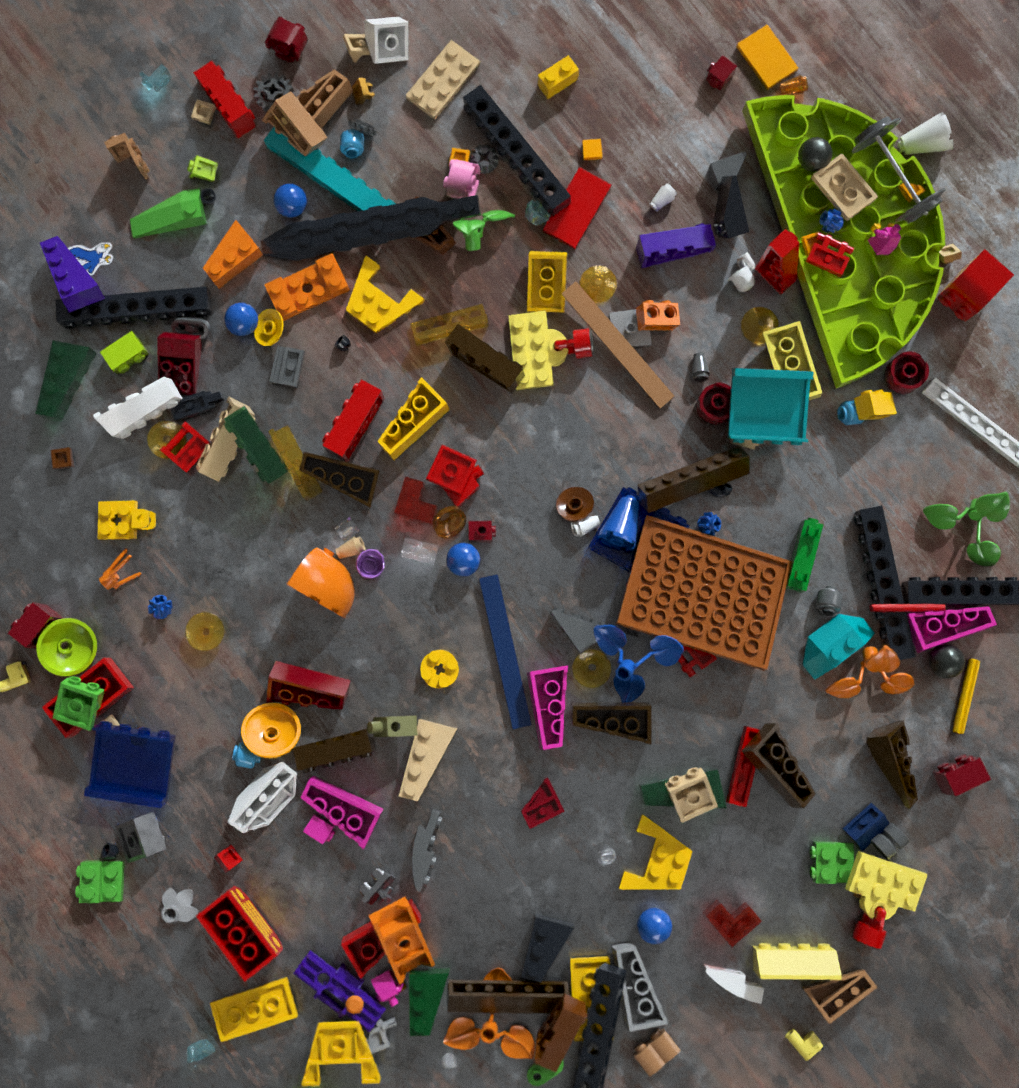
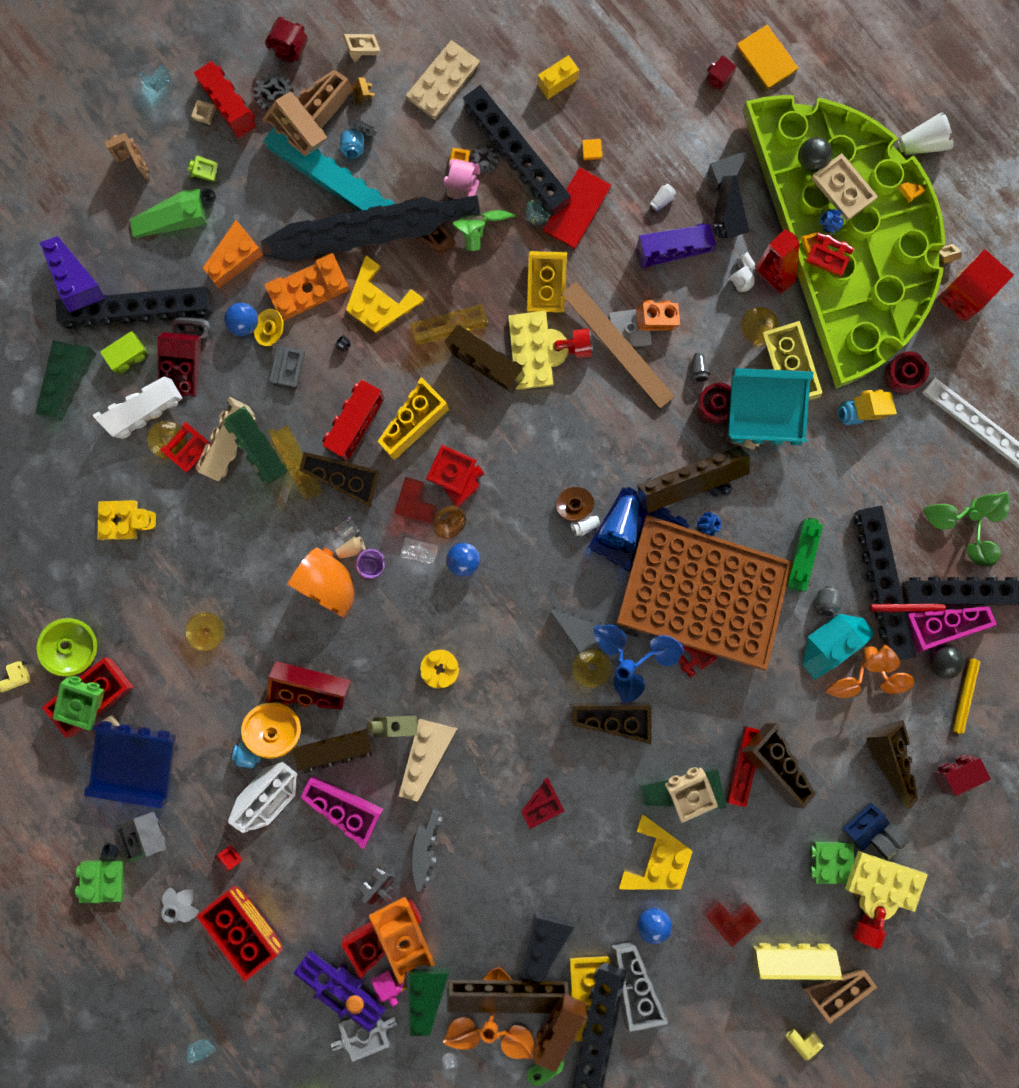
dark red brick [8,602,63,649] -> none
reddish brown plate [51,447,74,470] -> none
sticker [68,243,113,275] -> none
orange plant [99,548,141,590] -> none
blue gear [148,595,173,619] -> none
black hinge [171,391,224,422] -> none
yellow plate [210,977,299,1042] -> none
blue piece [273,184,307,218] -> none
yellow wing [302,1021,381,1086] -> none
dark pink brick [303,813,336,844] -> none
white slope [365,17,408,64] -> none
dark red brick [468,521,496,542] -> none
dark blue tile [479,574,532,729] -> none
dark pink wedge [527,665,568,750] -> none
clear yellow dish [580,266,617,302] -> none
clear hinge [600,848,616,864] -> none
medium nougat brick [633,1028,681,1076] -> none
white slope [703,964,764,1004] -> none
clear orange cone [780,75,808,95] -> none
dark grey axle [851,116,946,224] -> none
dark pink piece [868,223,901,255] -> none

